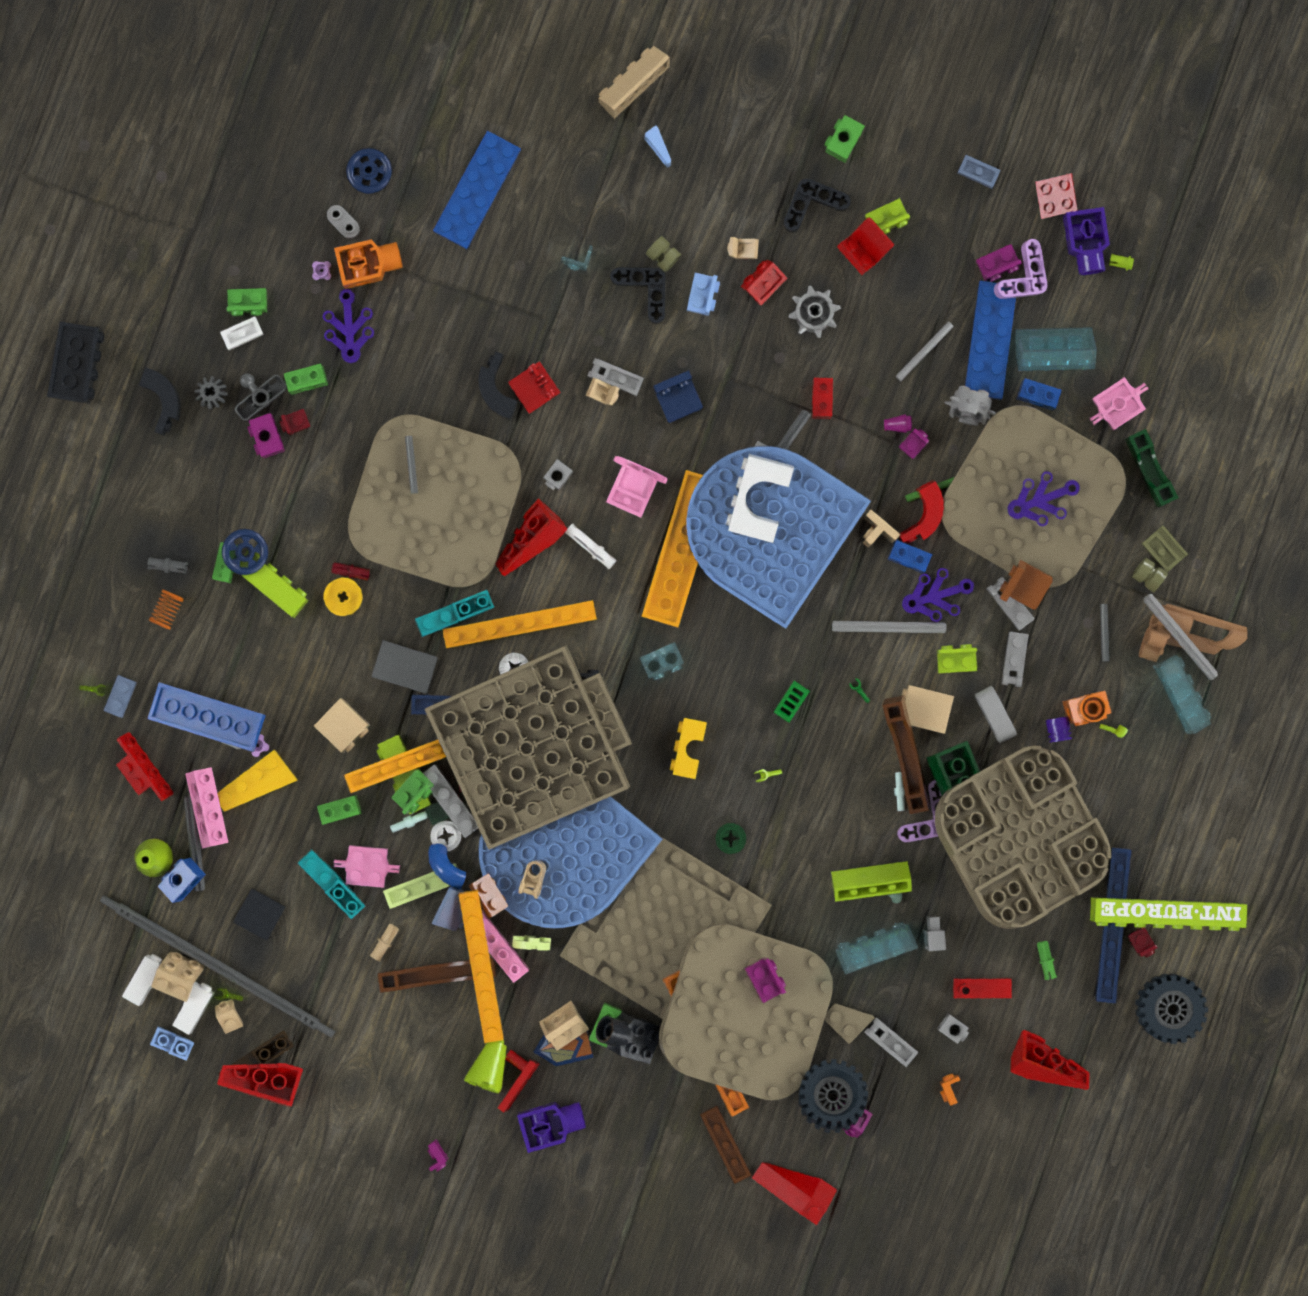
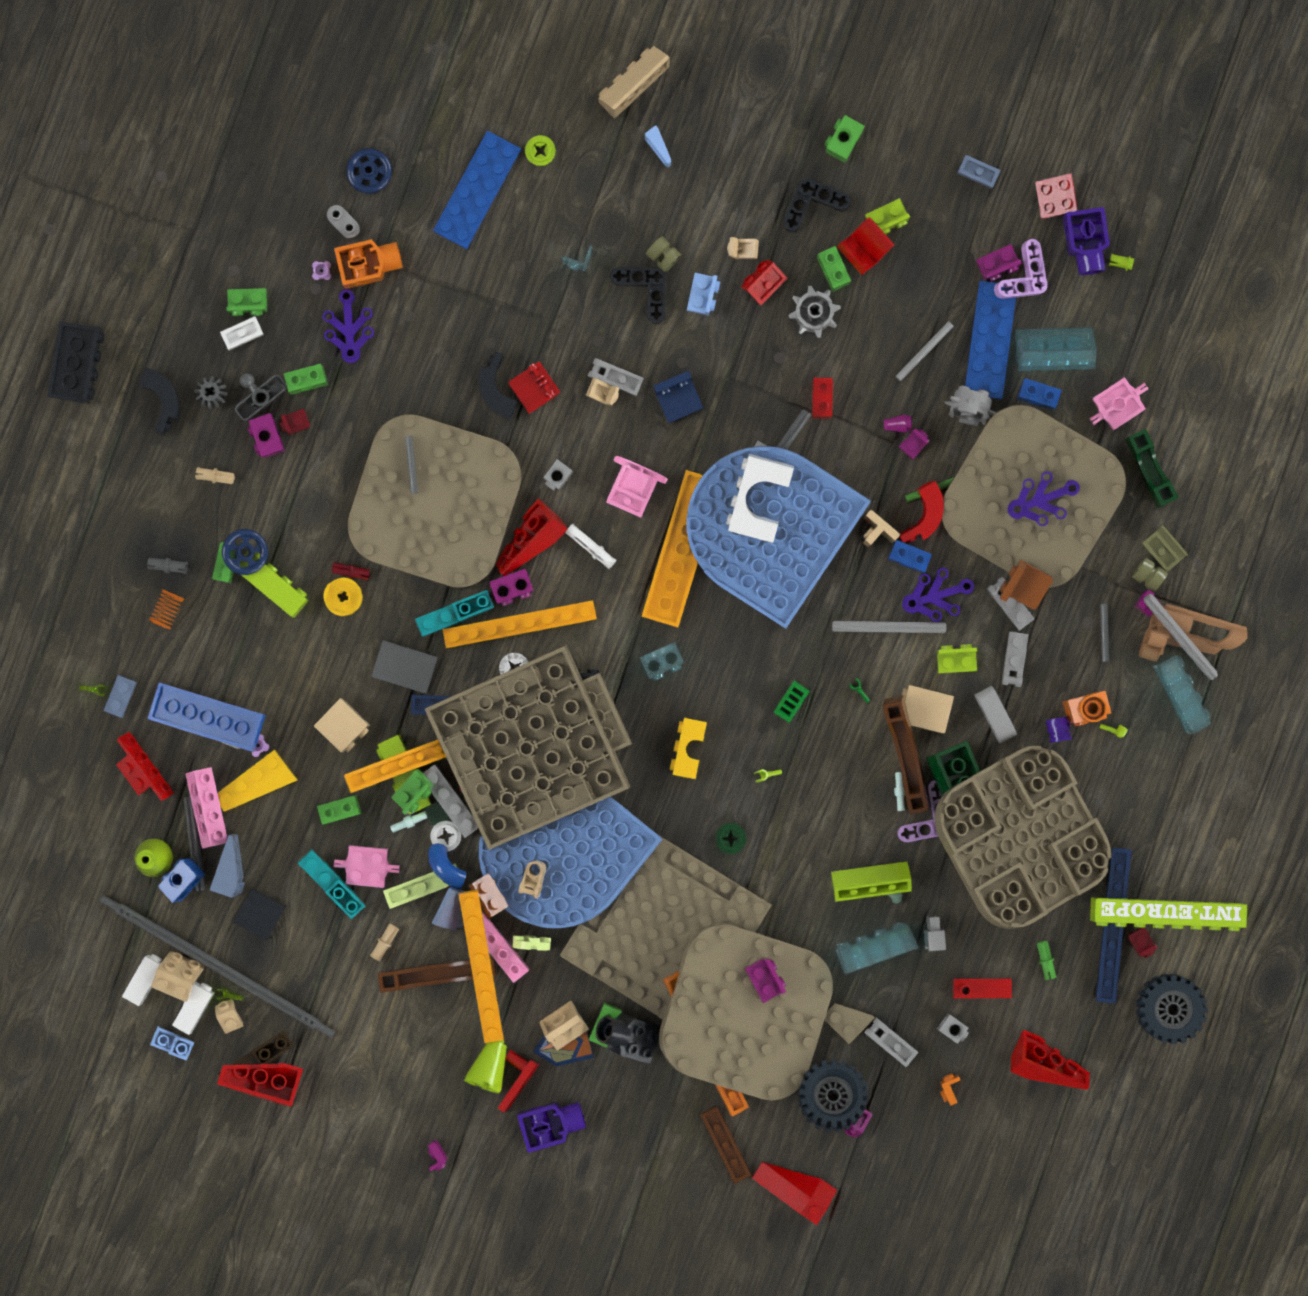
none -> tan axle [195,467,235,484]
none -> sand blue slope [210,834,245,898]
none -> magenta brick [489,569,534,606]
none -> lime gear [525,135,556,166]
none -> bright green brick [817,246,851,292]
none -> magenta bracket [1134,590,1160,617]

